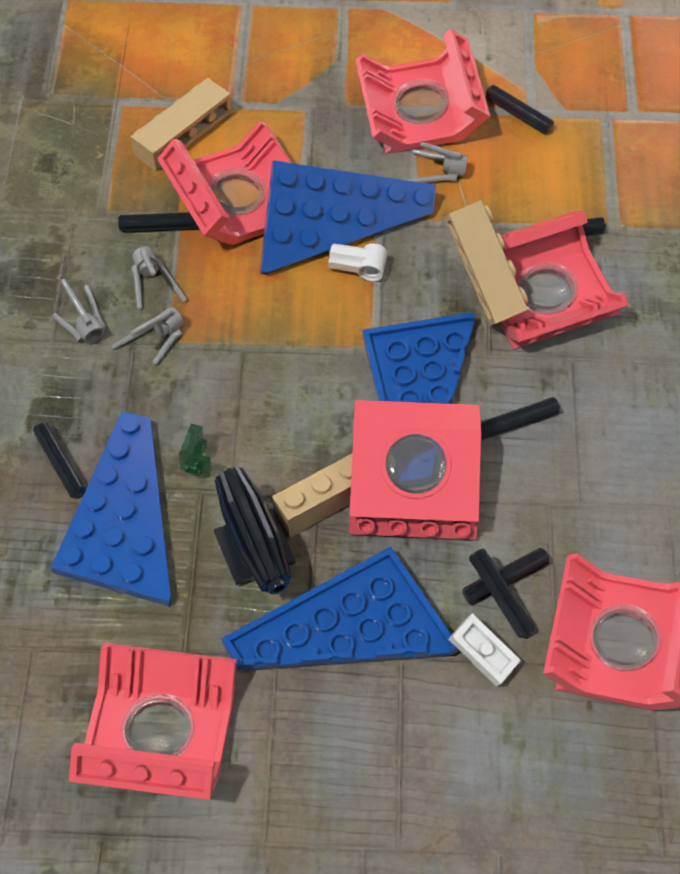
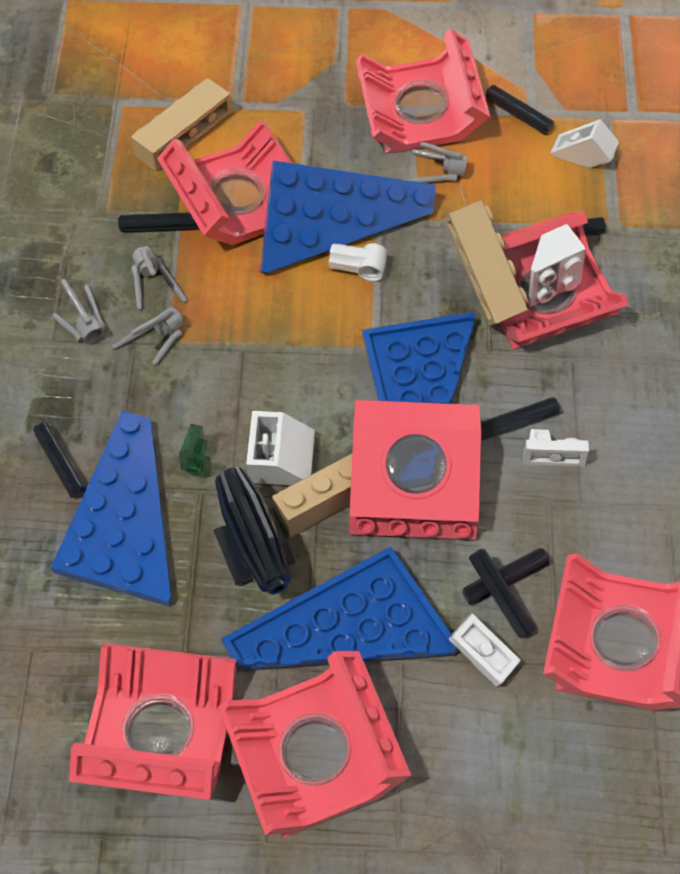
none -> coral panel [219,651,412,839]
none -> white slope [246,411,315,485]
none -> white hinge [523,429,589,467]
none -> white slope [528,224,586,307]
none -> white slope [550,119,619,168]

